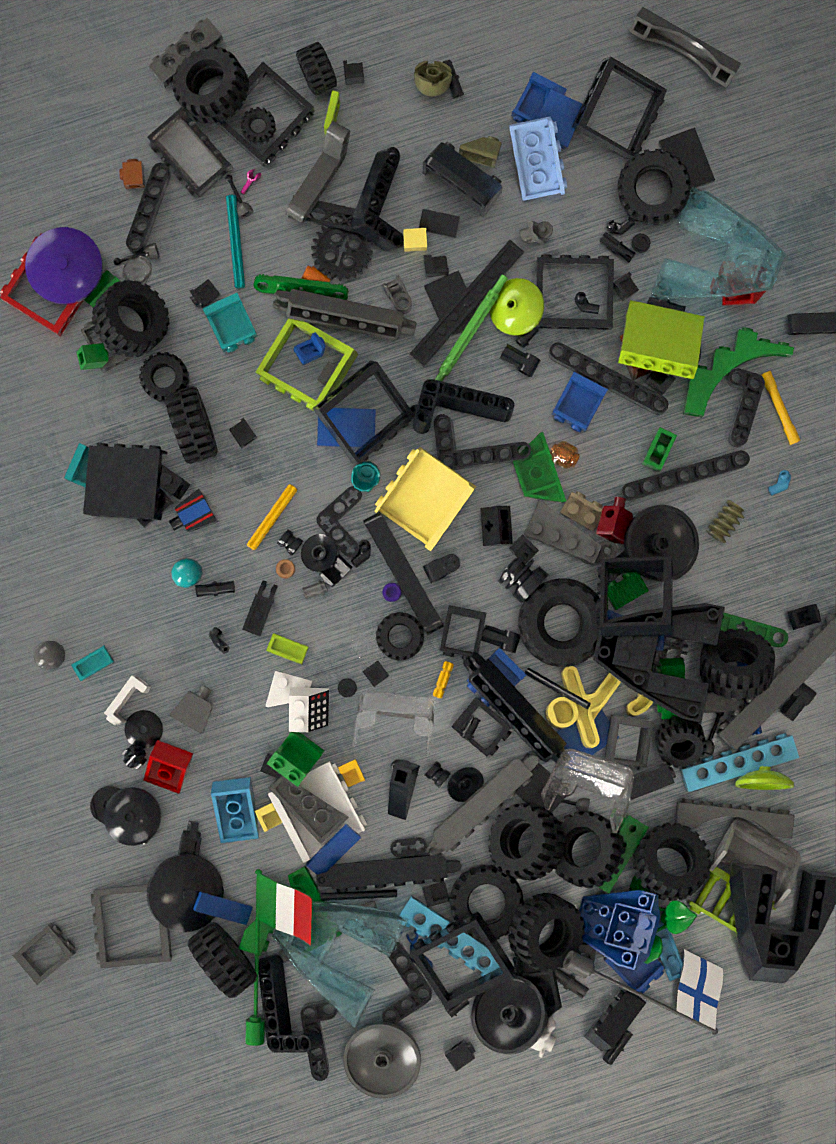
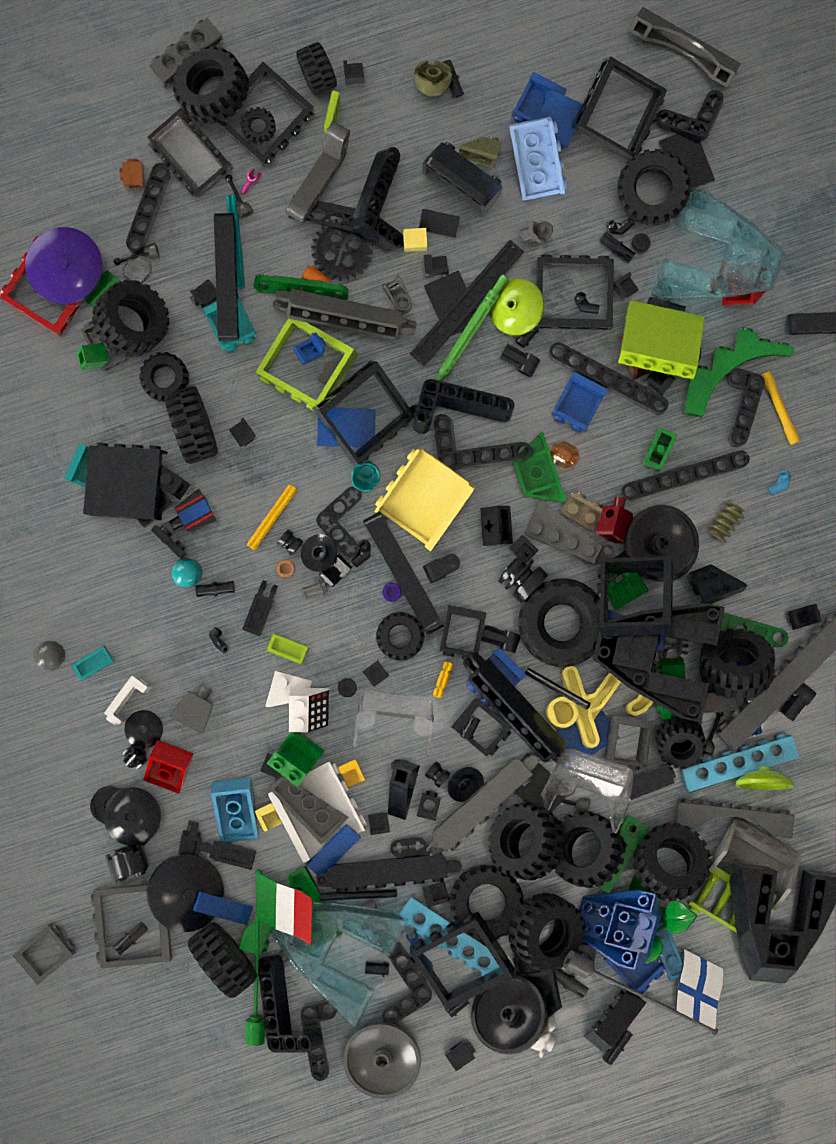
none -> black brick [105,844,149,883]
none -> black axle [112,922,148,956]
none -> black plate [151,525,187,559]
none -> black hinge [201,841,257,870]
none -> black beam [214,212,239,342]
none -> black pin [365,961,390,977]
none -> black panel [368,812,390,835]
none -> black brick [417,790,441,821]
none -> black beam [657,90,724,141]
none -> black wing [686,564,748,604]

